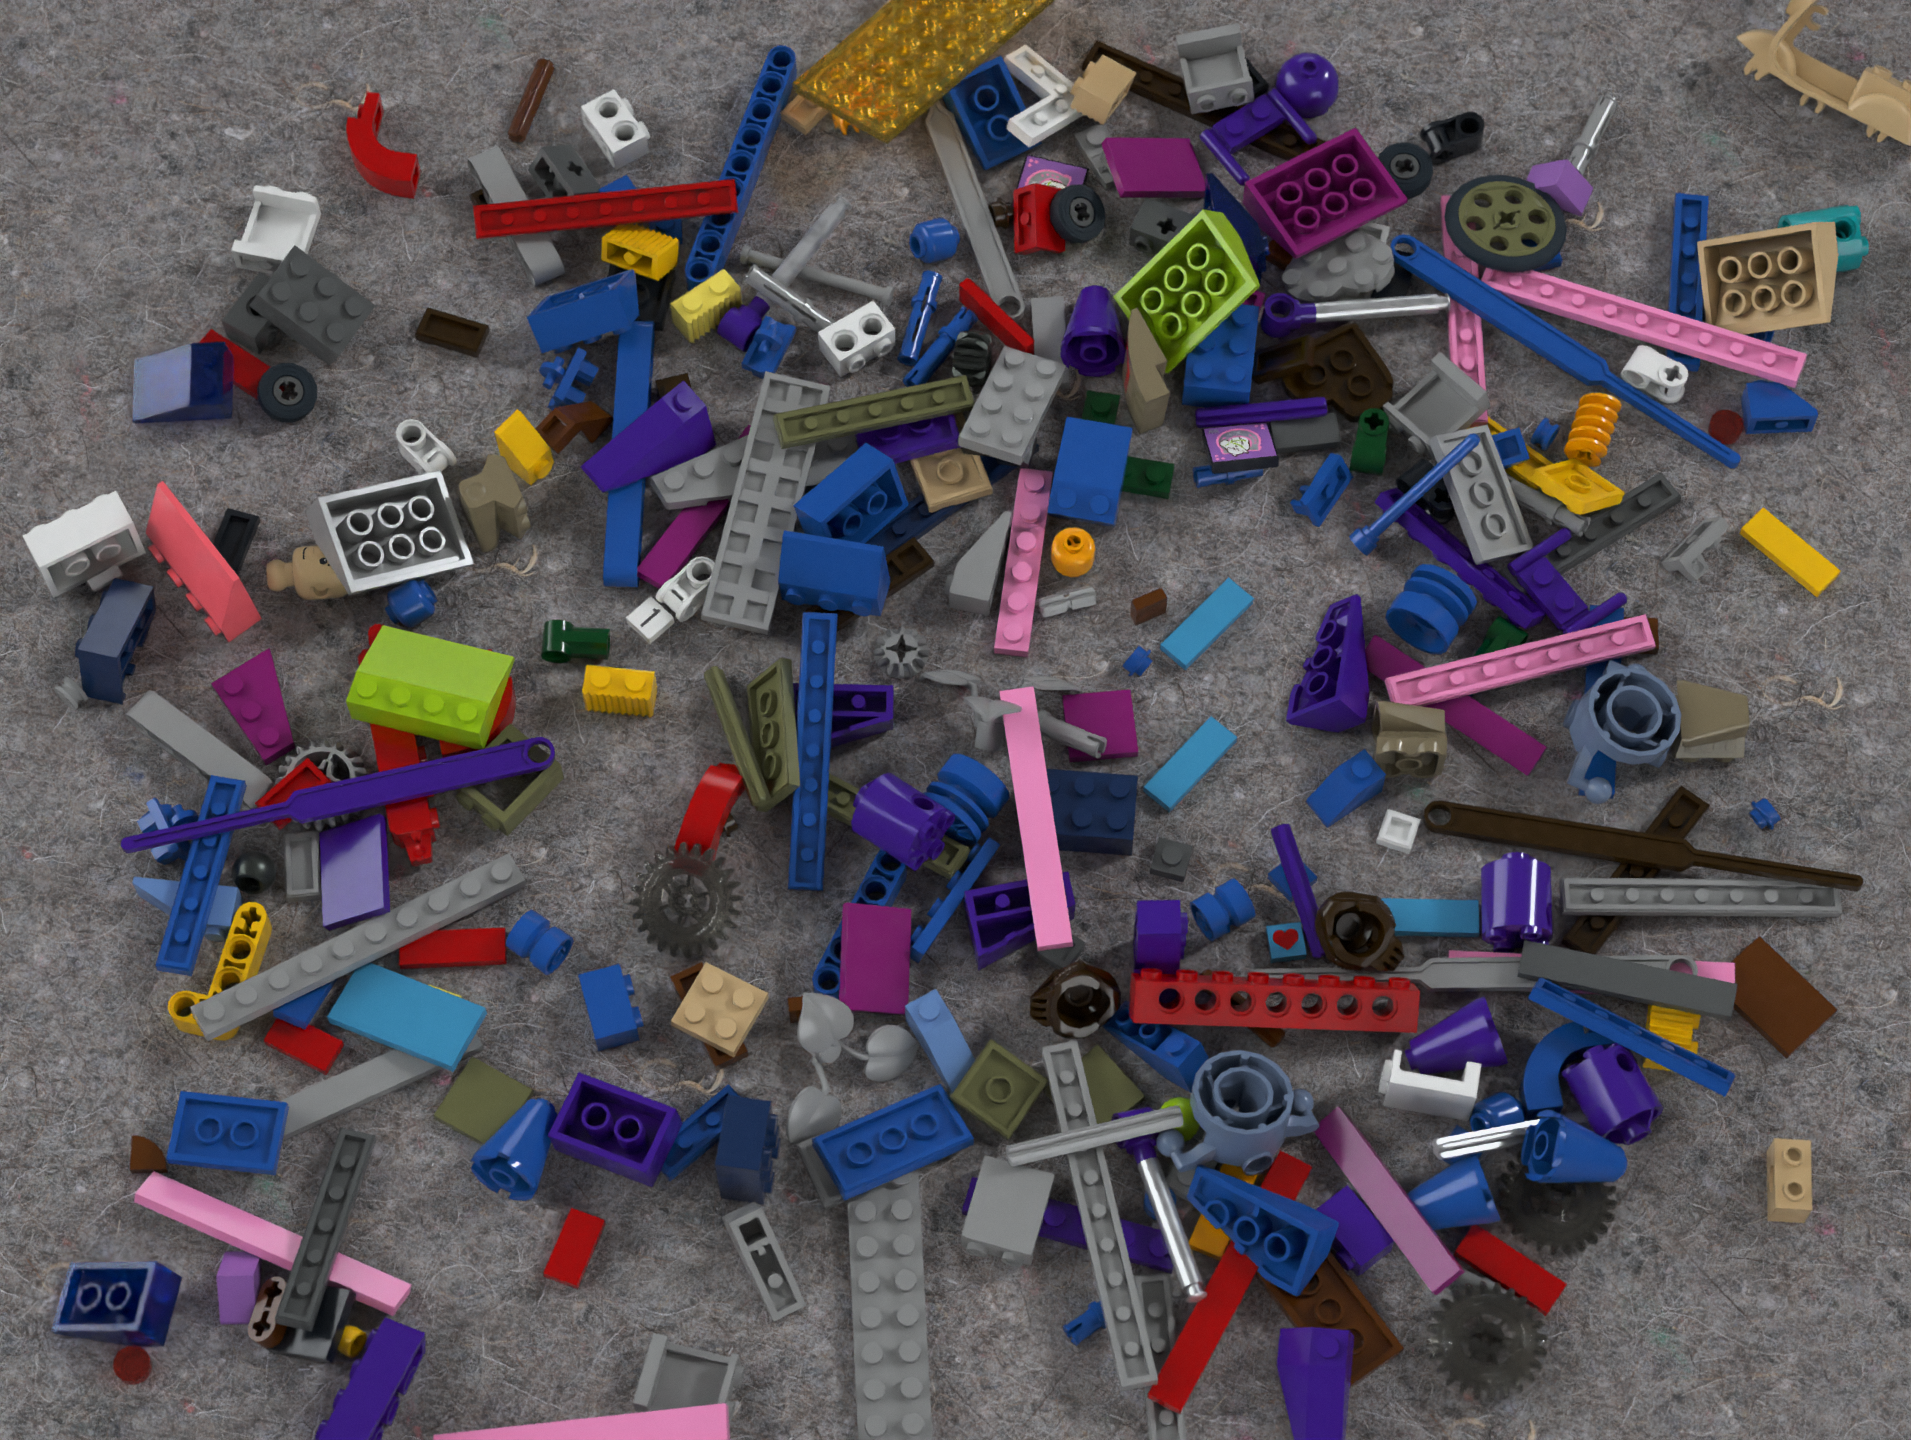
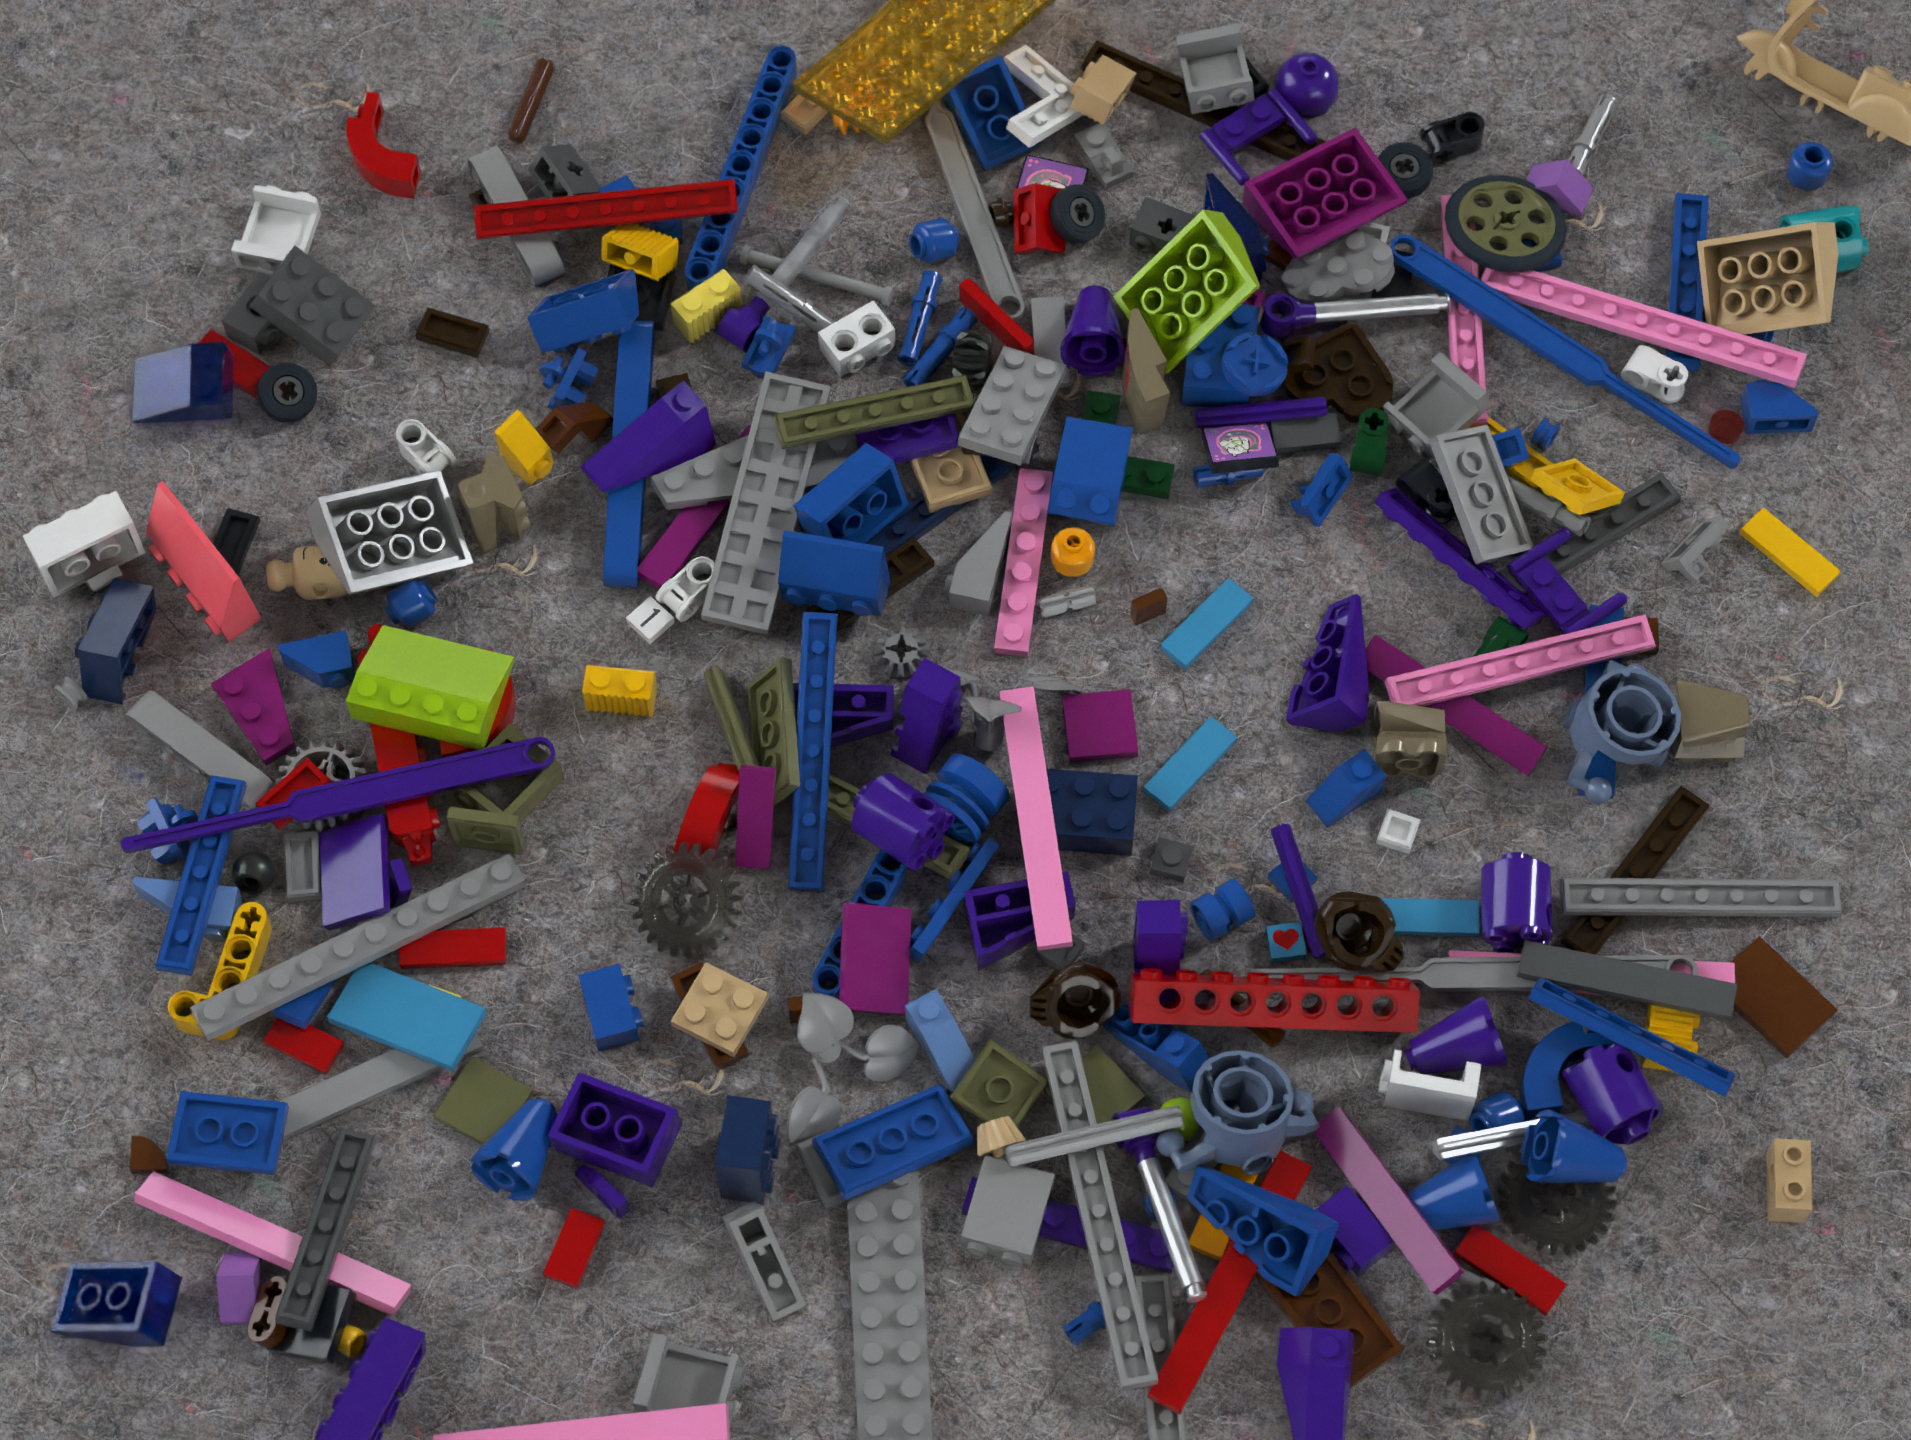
clear red tile [113,1345,152,1385] -> none
blue wheel [506,910,574,975] -> none
dark green piece [541,619,610,663] -> none
white brick [581,89,650,170] -> none
blue tile [661,1084,740,1181] -> none
light grey pin [1038,710,1107,759] -> none
magenta tile [1101,137,1208,198] -> none
blue plate [1122,645,1153,677] -> none
blue piece [1349,433,1480,556] -> none
blue wheel [1385,564,1477,655] -> none
dark brown piece [1424,801,1863,892] -> none
light orange piece [1564,393,1622,467] -> none
blue plate [1749,798,1781,830] -> none
none -> blue slope [278,631,356,689]
none -> dark purple tile [388,858,413,907]
none -> olive tile [447,806,525,855]
none -> dark purple tile [574,1164,630,1219]
none -> magenta tile [735,765,776,869]
none -> dark purple wedge [890,658,963,774]
none -> tan piece [977,1116,1026,1159]
none -> blue tile [1221,332,1288,396]
none -> blue head [1787,142,1833,191]

